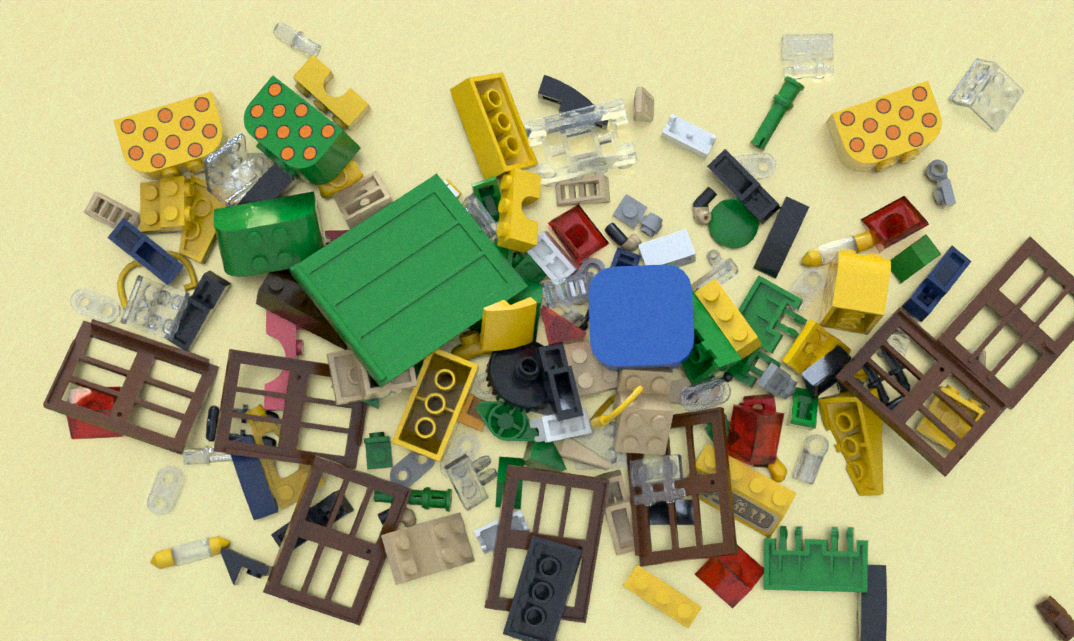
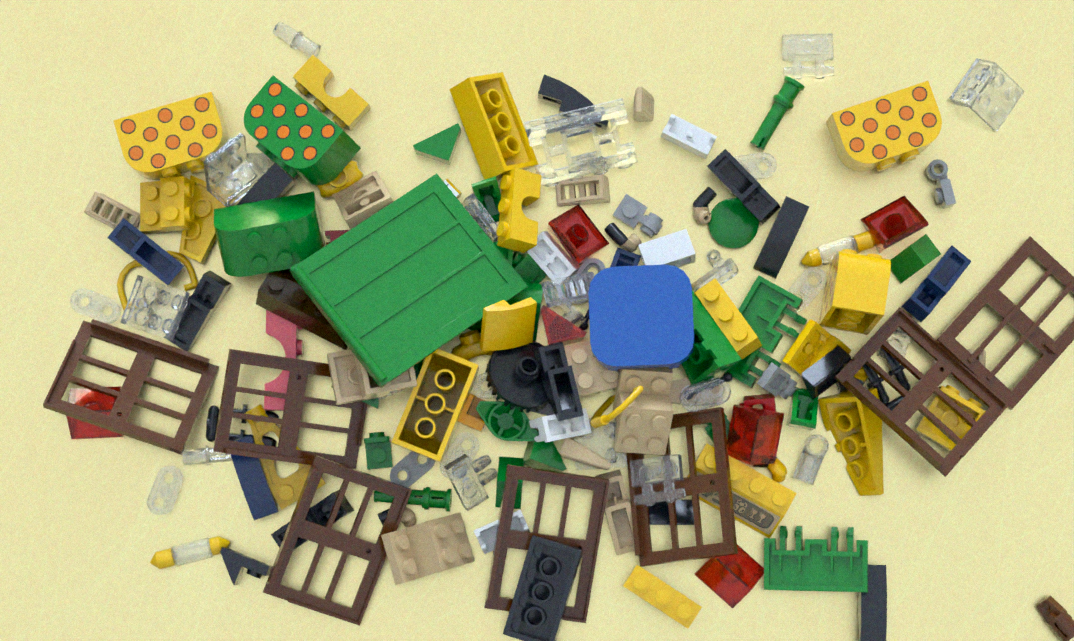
none -> green slope [413,123,461,165]

